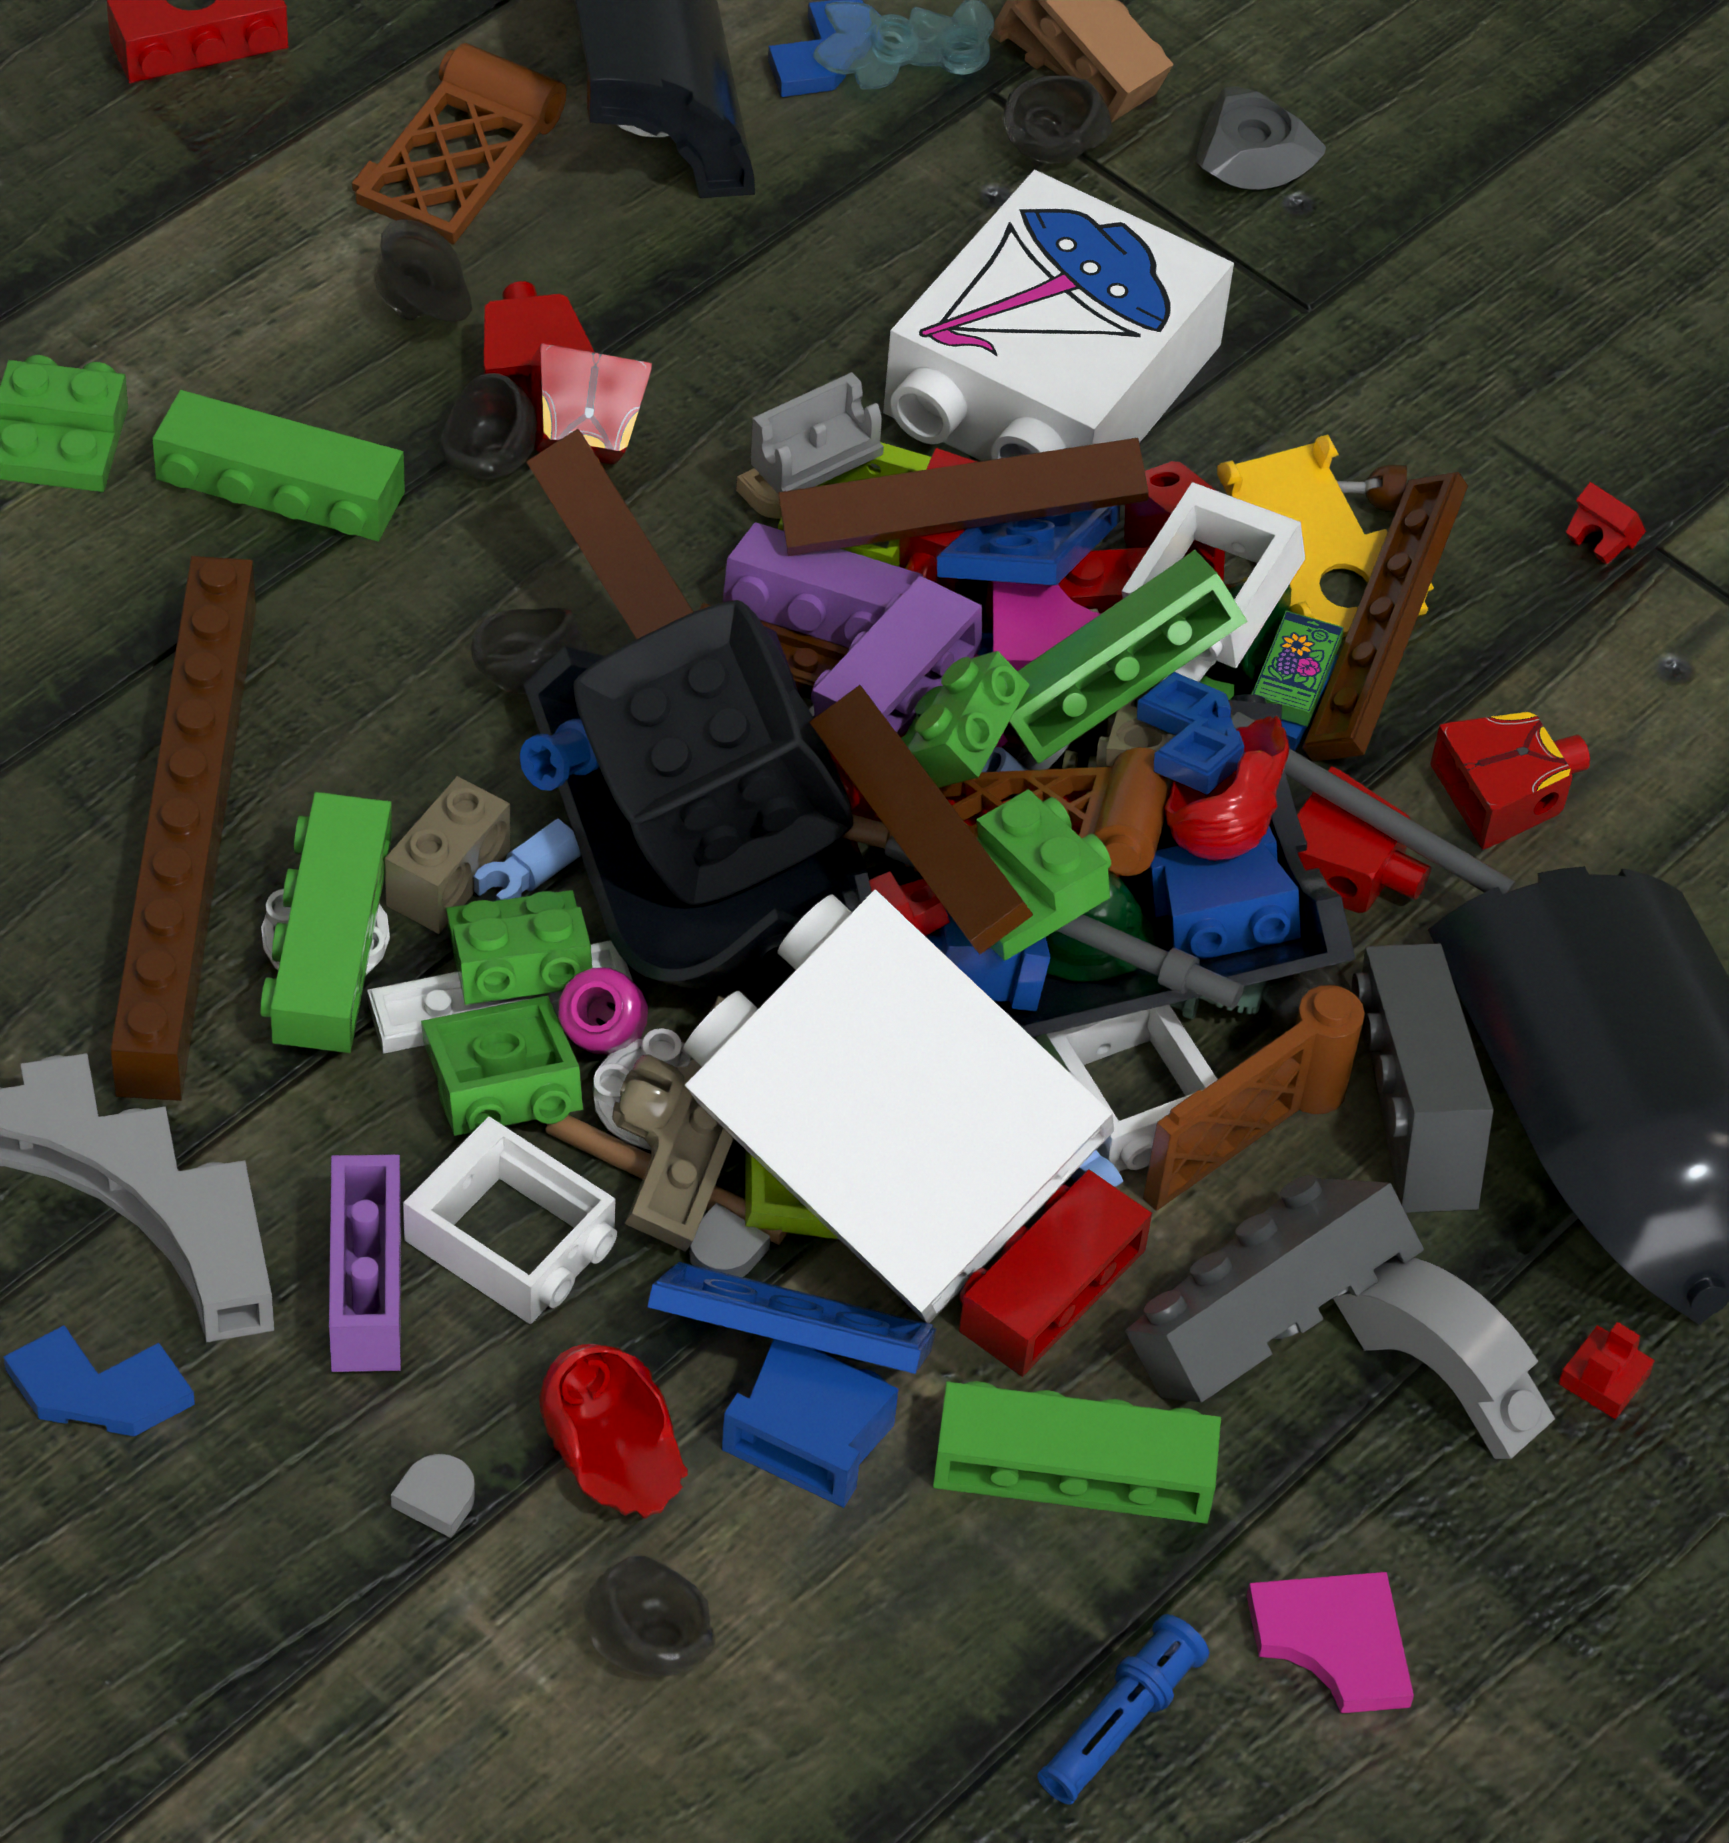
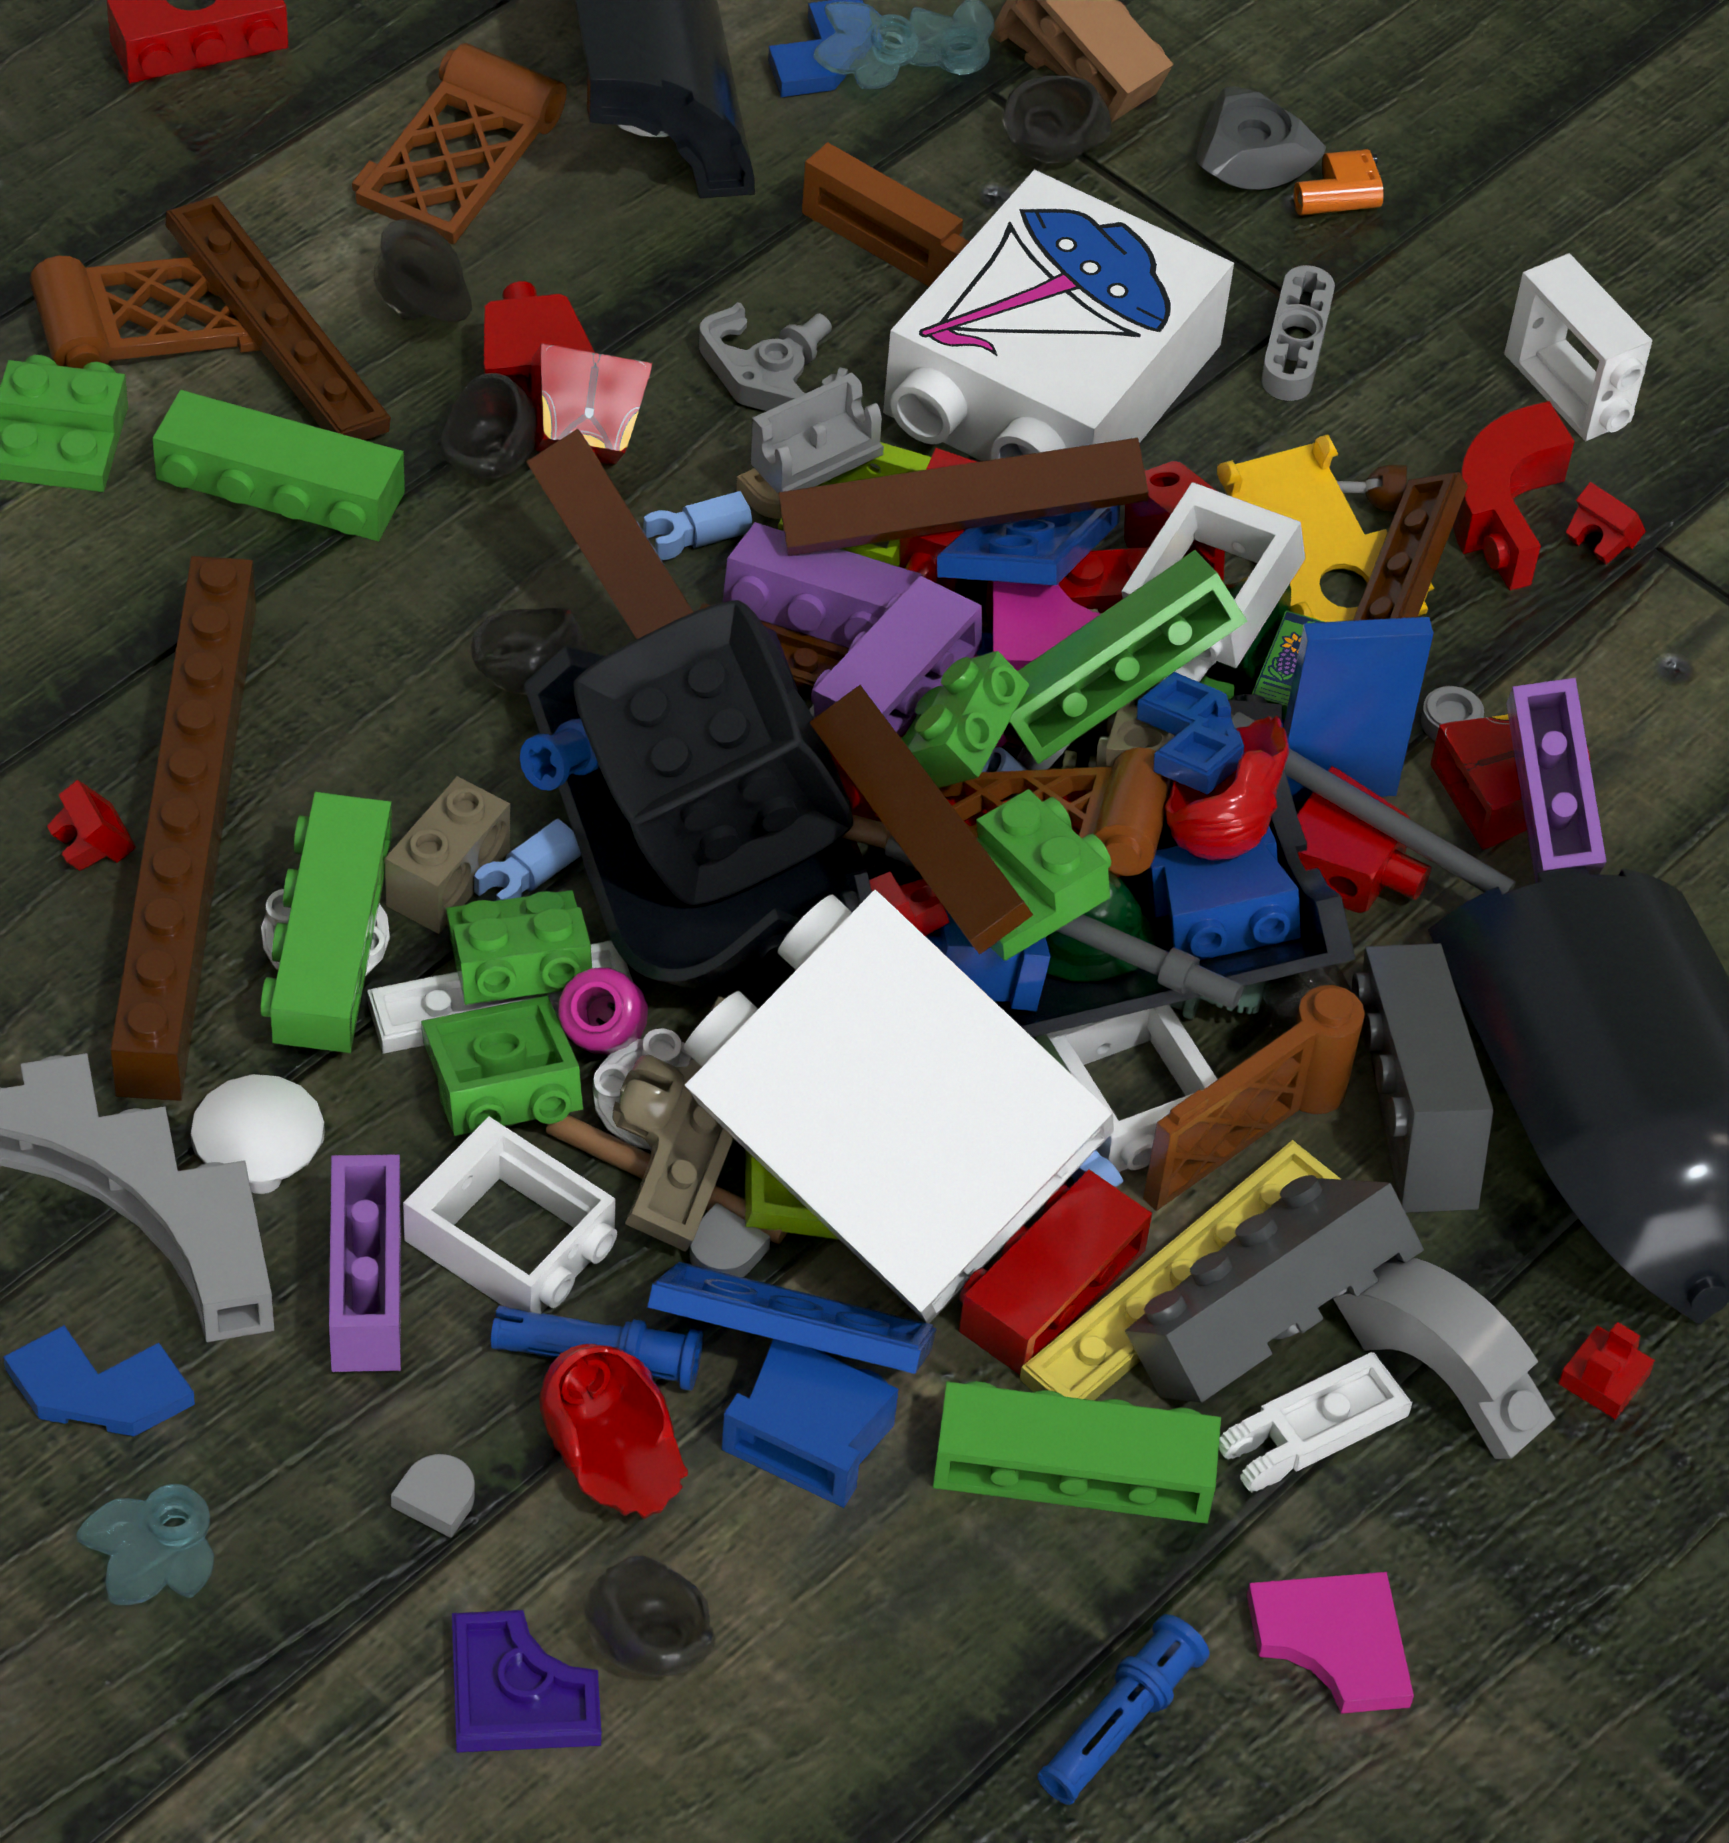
none -> dark orange piece [29,256,261,369]
none -> red tile [47,780,137,871]
none -> clear light blue plate [77,1484,214,1605]
none -> reddish brown tile [165,195,391,440]
none -> white dish [191,1074,325,1194]
none -> dark purple tile [452,1610,601,1753]
none -> blue pin [491,1305,703,1391]
none -> light blue bar [643,491,752,560]
none -> light grey piece [699,303,848,411]
none -> dark orange hinge [802,142,970,287]
none -> light yellow tile [1020,1140,1341,1400]
none -> white hinge [1219,1352,1412,1492]
none -> light grey beam [1261,265,1335,401]
none -> blue tile [1283,617,1434,802]
none -> orange piece [1294,149,1384,215]
none -> light grey tile [1420,686,1484,741]
none -> red arch [1453,401,1575,591]
none -> white window [1504,253,1653,442]
none -> medium lavender brick [1506,678,1606,883]

